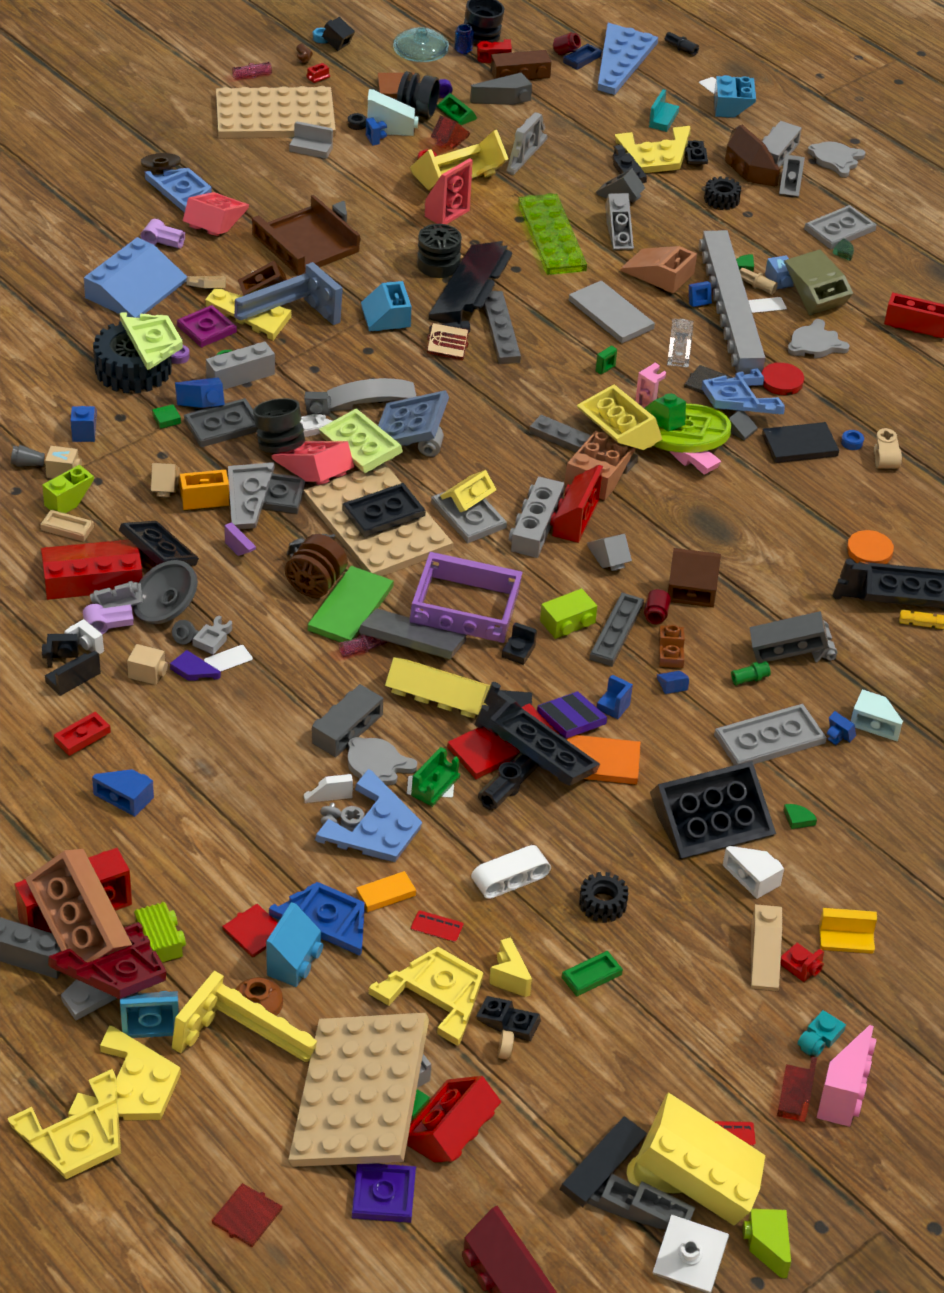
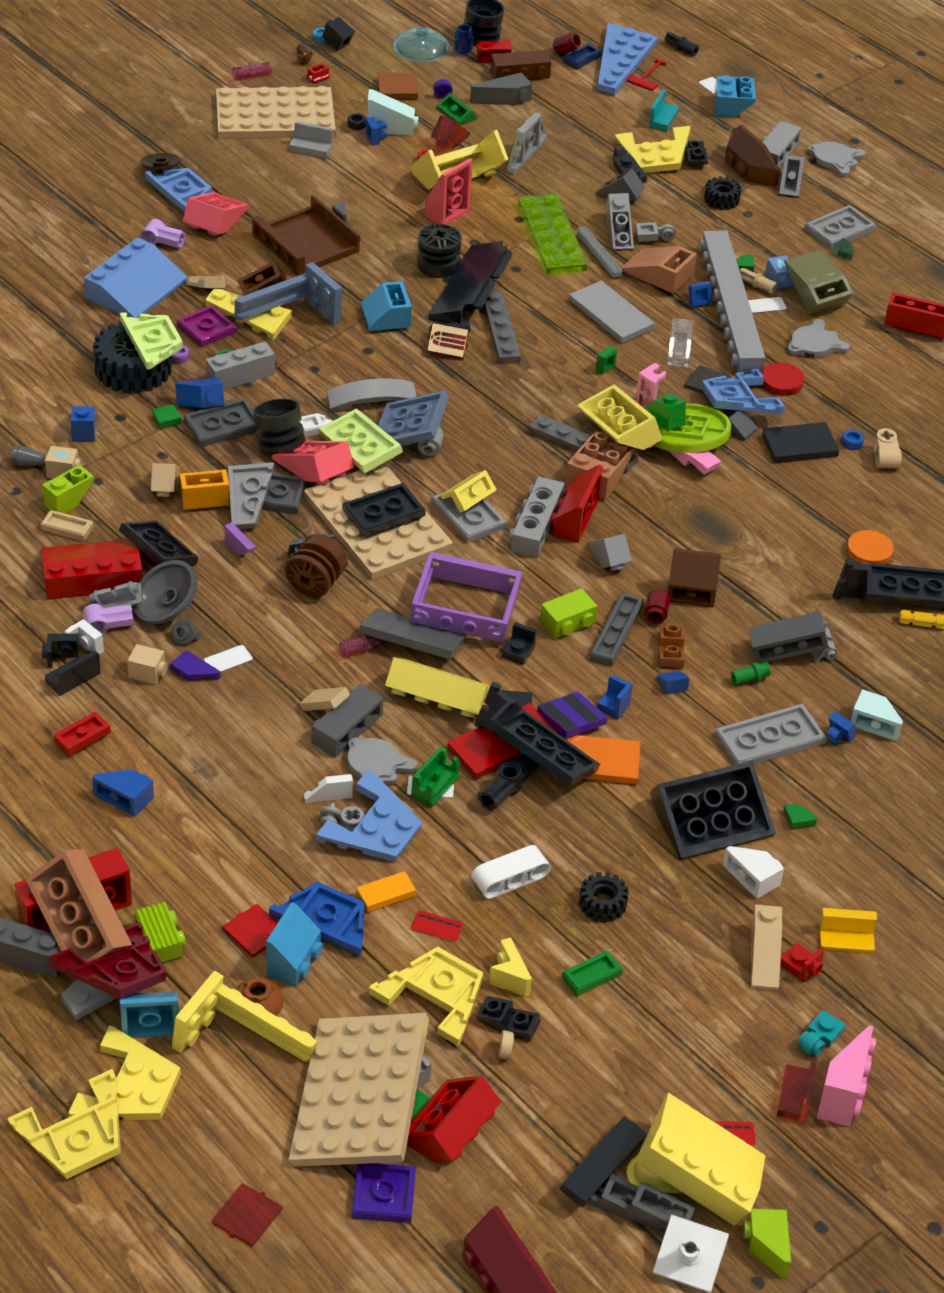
light grey plate [193,616,232,655] -> none
dark grey bracket [304,392,331,416] -> none
bright green tile [308,566,394,646] -> none
black wheel [397,71,440,118] -> none
none -> tan tile [299,687,350,711]
none -> light grey axle [577,226,622,278]
none -> red piece [626,59,666,91]
none -> light grey plate [636,222,676,242]

